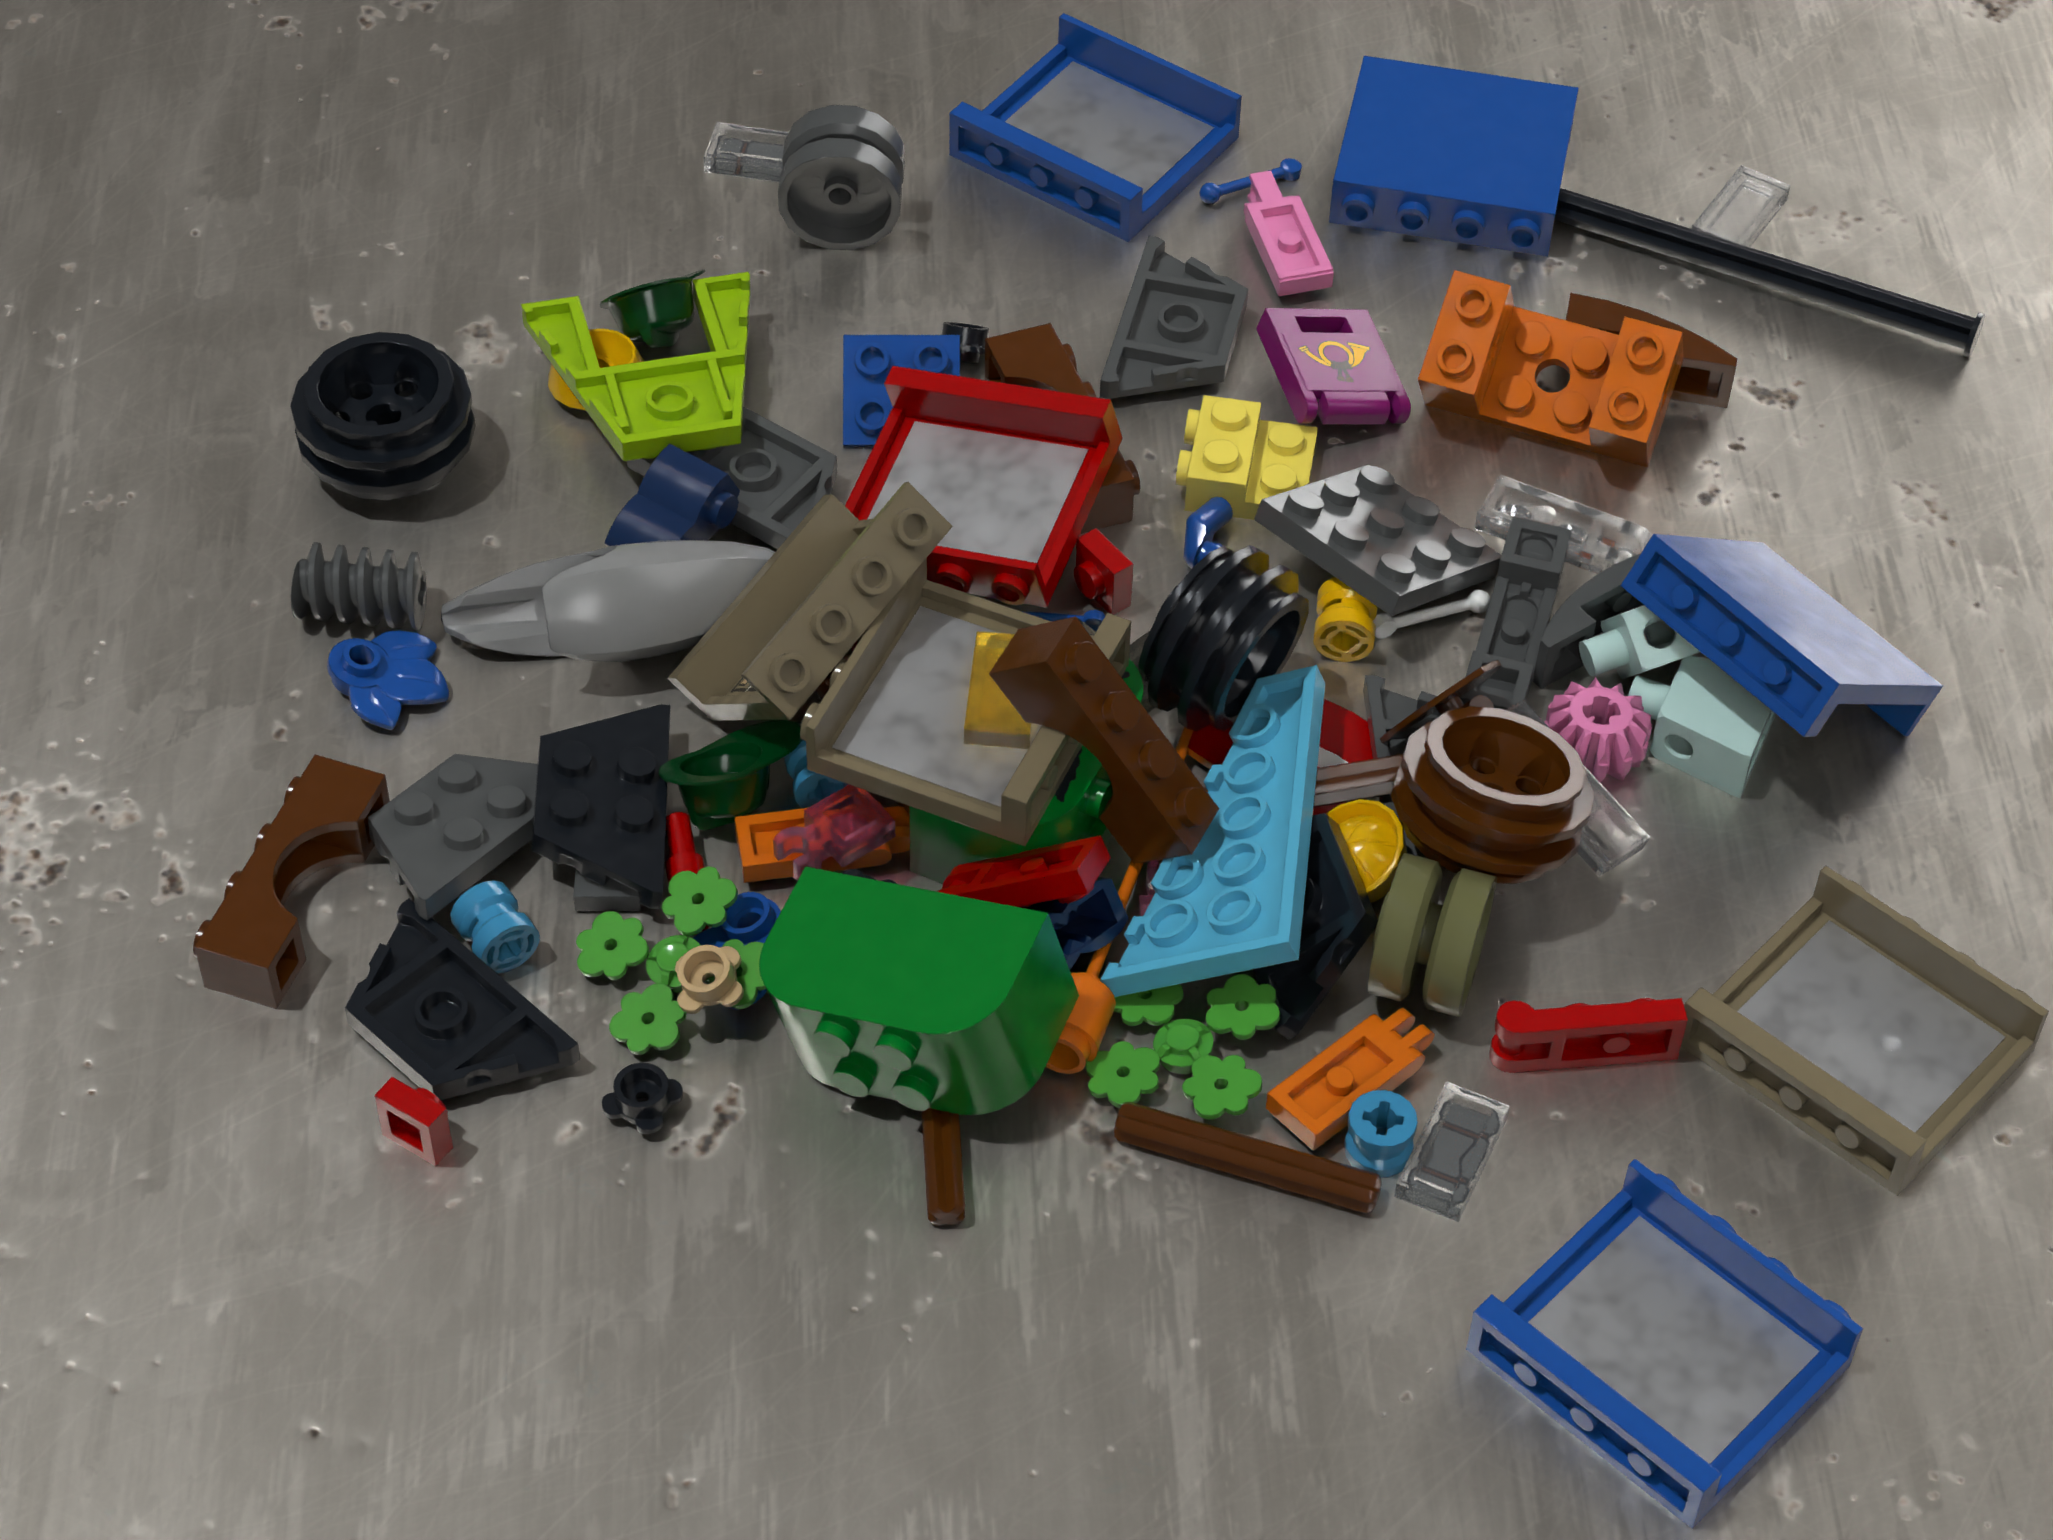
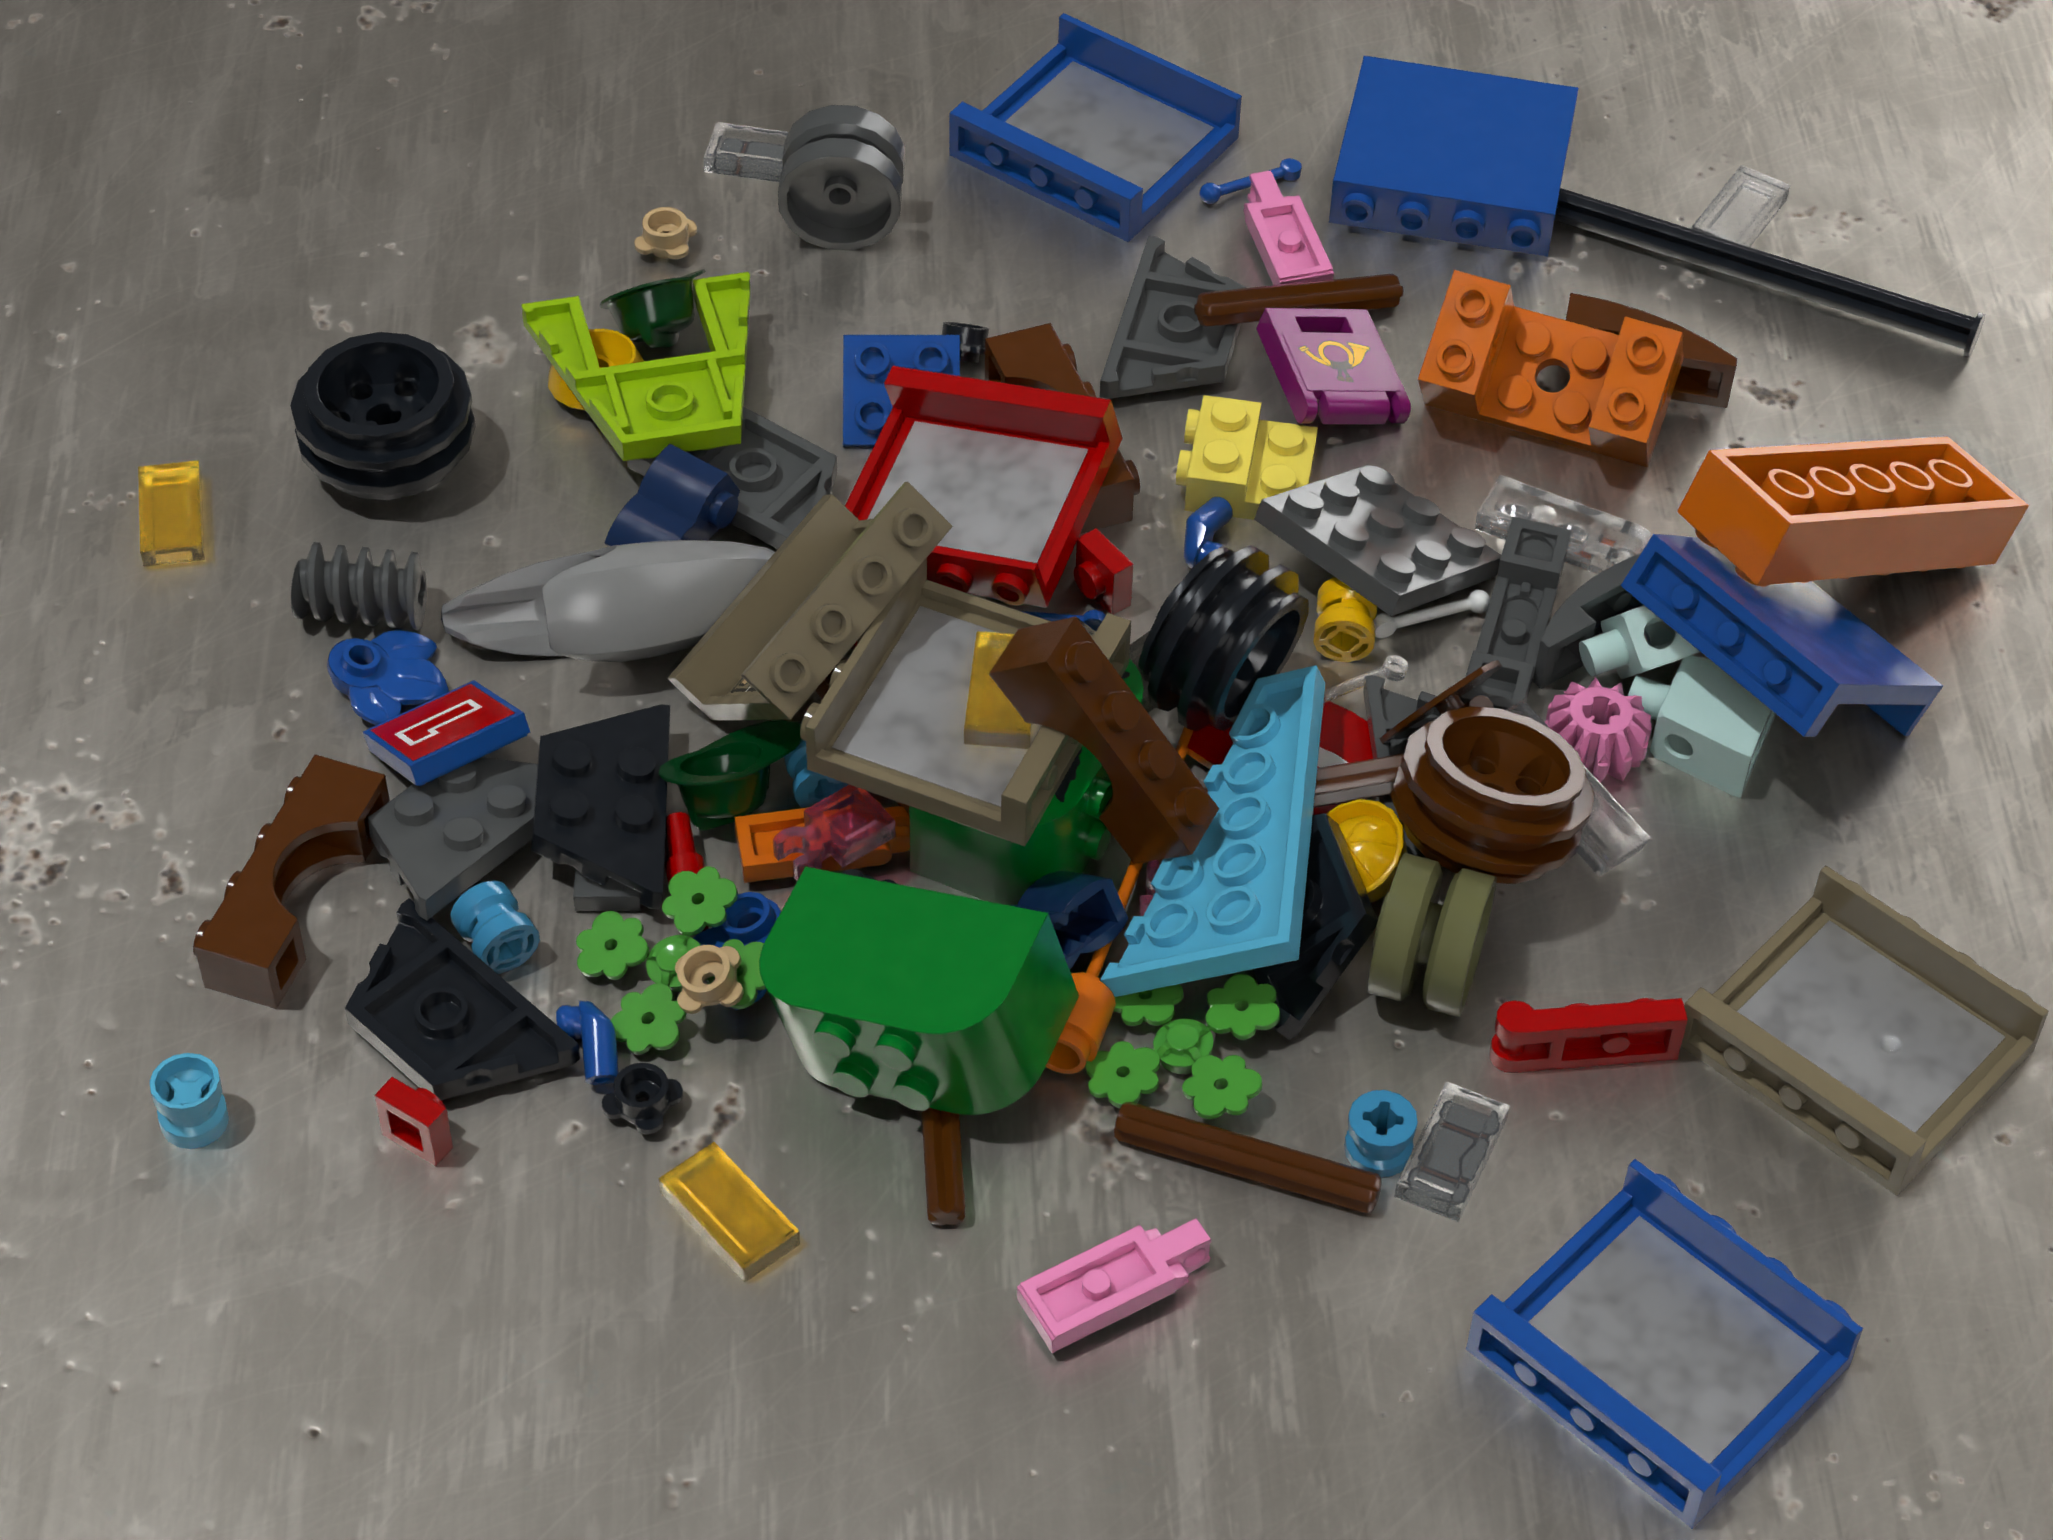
red plate [937,835,1111,909] -> none
orange hinge [1266,1008,1435,1151] -> none
none -> clear yellow tile [138,460,205,567]
none -> medium azure wheel [149,1053,229,1149]
none -> tile [362,680,530,786]
none -> blue arm [556,1001,619,1085]
none -> tan plate [634,207,697,259]
none -> clear yellow tile [658,1142,800,1283]
none -> bright pink hinge [1017,1218,1211,1353]
none -> reddish brown axle [1194,274,1404,327]
none -> clear hinge [1323,655,1408,707]
none -> orange brick [1677,436,2029,587]

